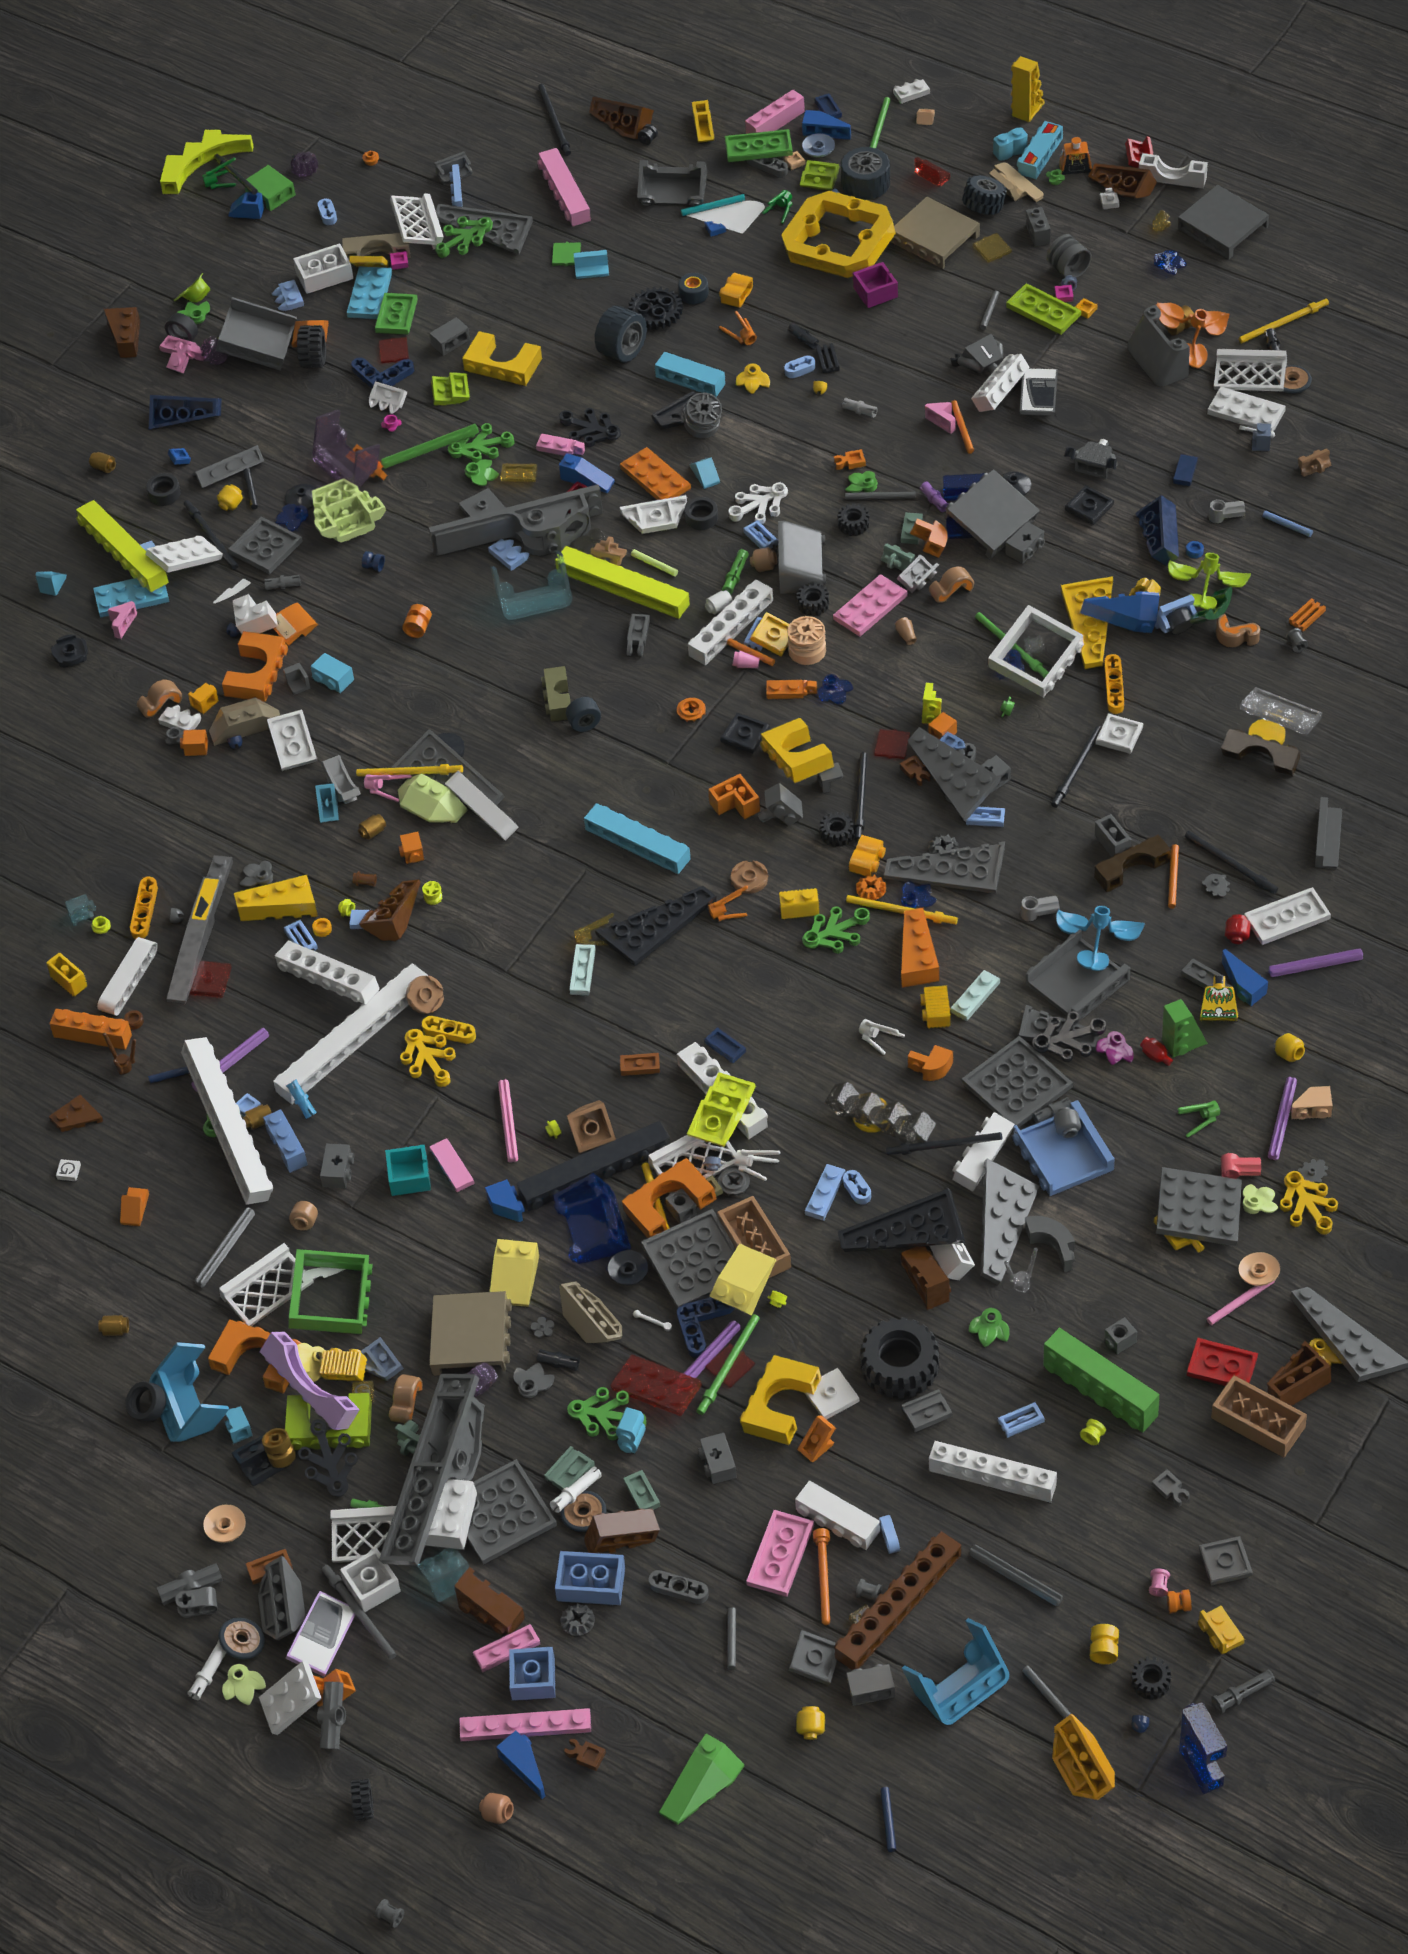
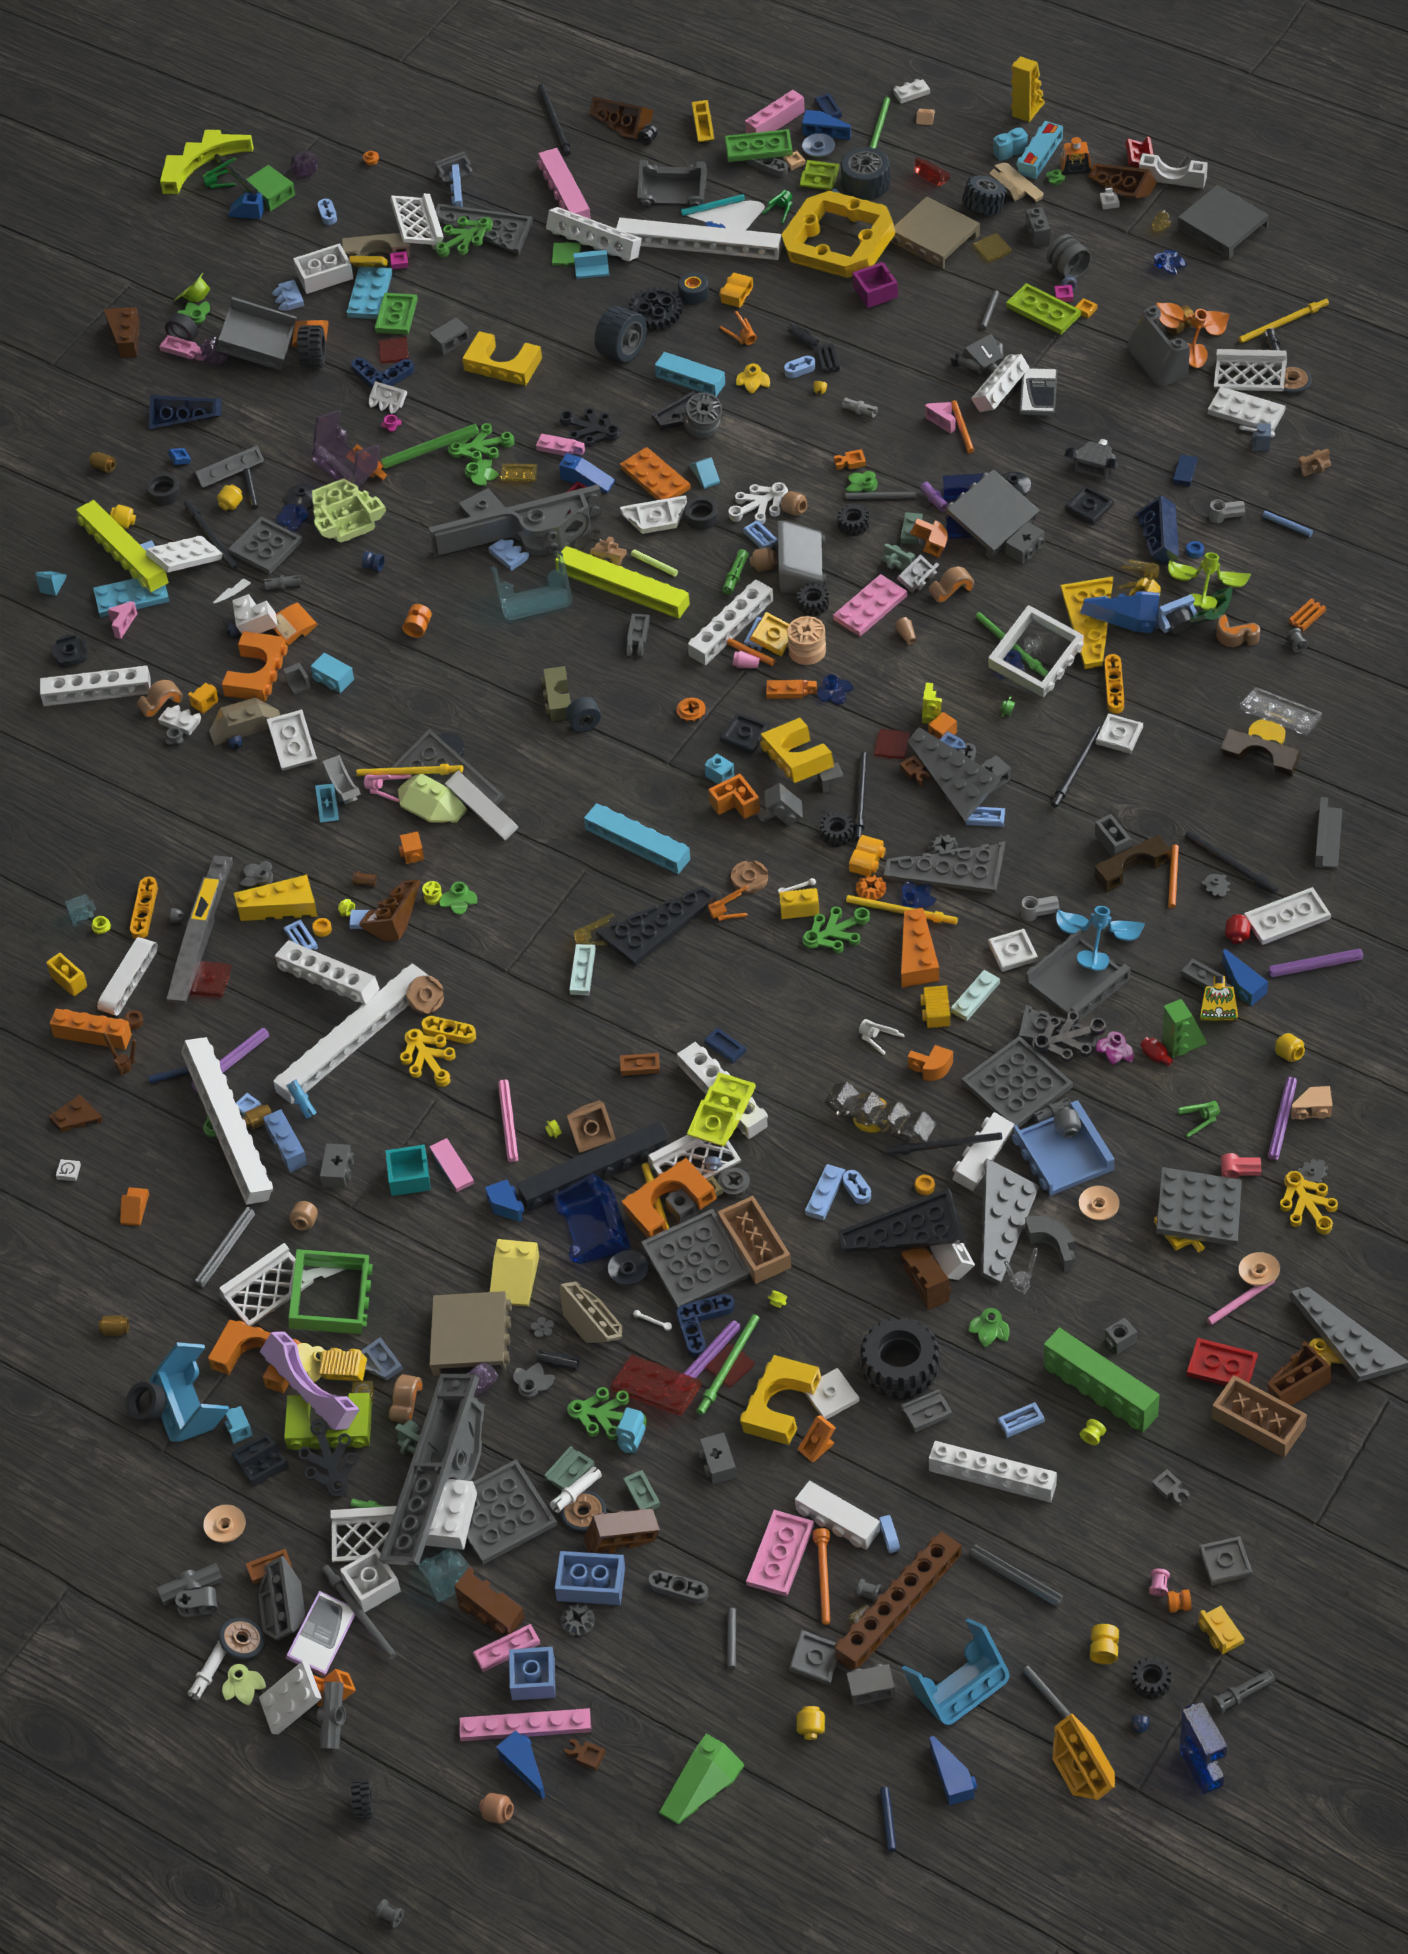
bright pink plate [167,341,191,374] -> none
orange brick [180,730,208,756] -> none
pearl gold wheel [262,1428,296,1468] -> none
pearl gold brick [358,814,386,840] -> none
lime slope [431,372,470,405] -> none
white brick [705,590,733,615] -> none
light yellow slope [710,1244,776,1315] -> none
white plant [735,1149,780,1181] -> none
yellowish green plate [1242,1184,1278,1214] -> none
none -> white brick [40,666,151,706]
none -> yellow head [110,505,136,530]
none -> bright green plate [440,882,477,915]
none -> white brick [546,207,642,261]
none -> white brick [616,218,782,260]
none -> medium azure brick [705,754,735,784]
none -> white hinge [778,878,816,894]
none -> medium nougat head [781,491,807,516]
none -> light orange tile [915,1175,935,1195]
none -> slope [929,1736,977,1805]
none -> white plate [988,929,1038,972]
none -> light nougat dish [1079,1186,1119,1221]
none -> clear yellow plant [1118,559,1159,589]

